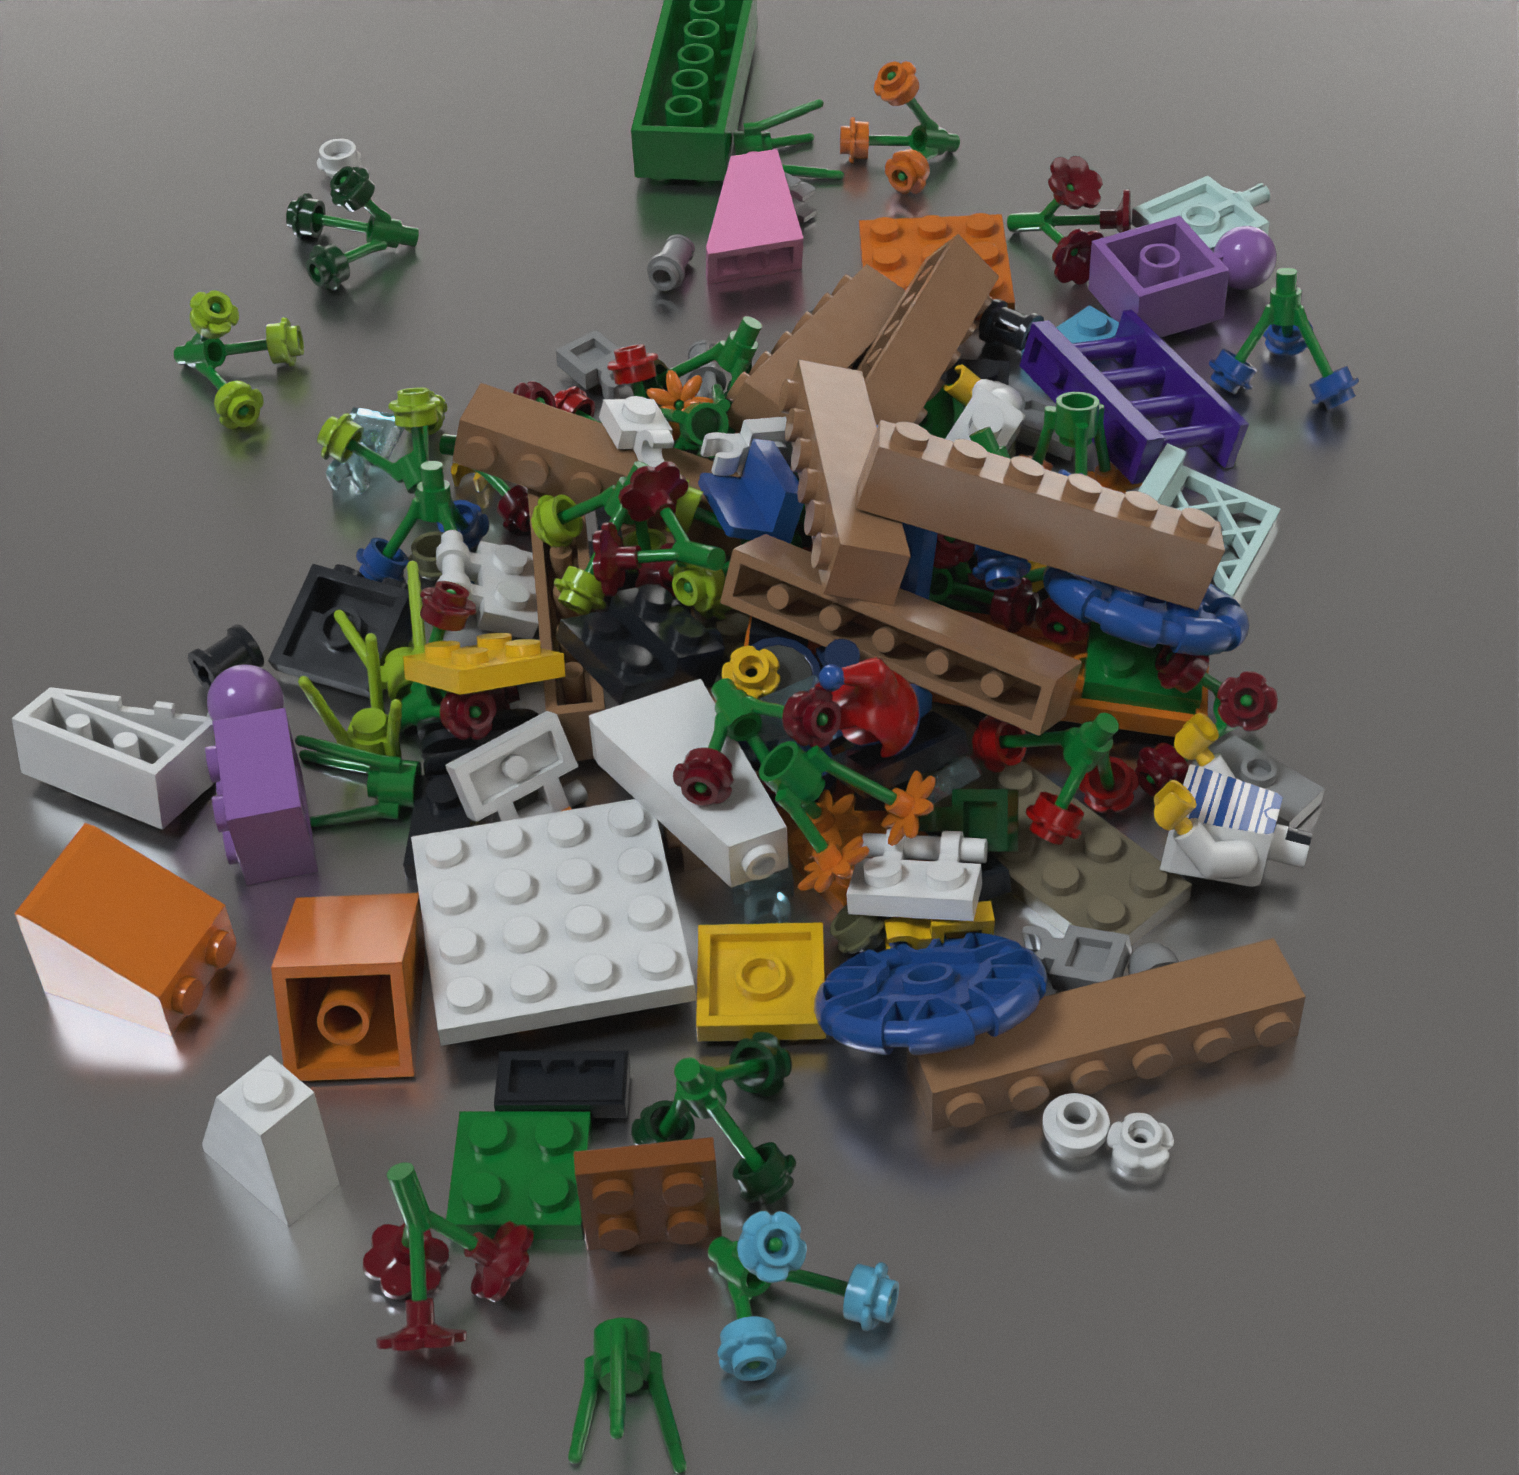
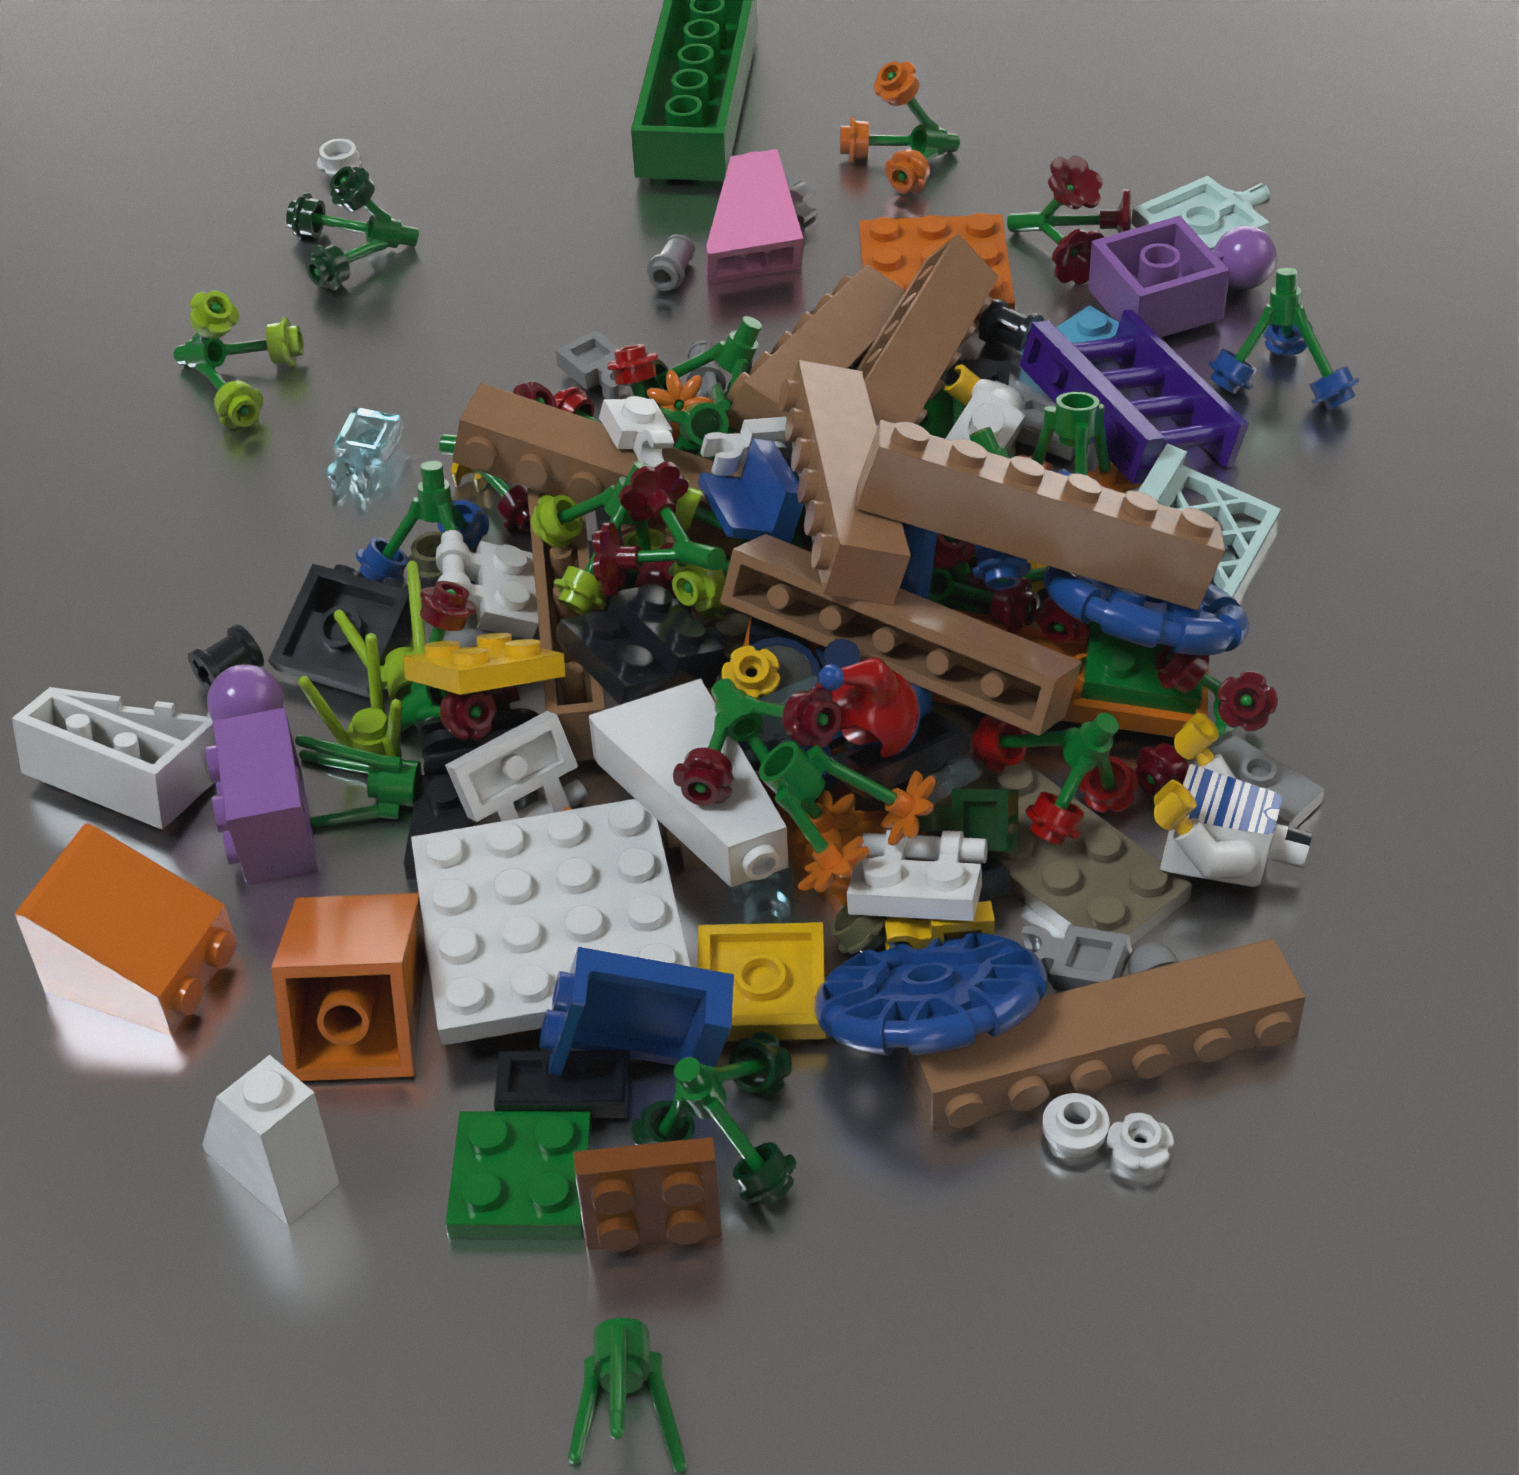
lime plant [317,387,448,497] -> none
dark red plant [362,1162,534,1351] -> none
medium azure plant [708,1211,899,1381] -> none
green plant [733,99,844,180] -> none
none -> blue panel [540,947,734,1091]

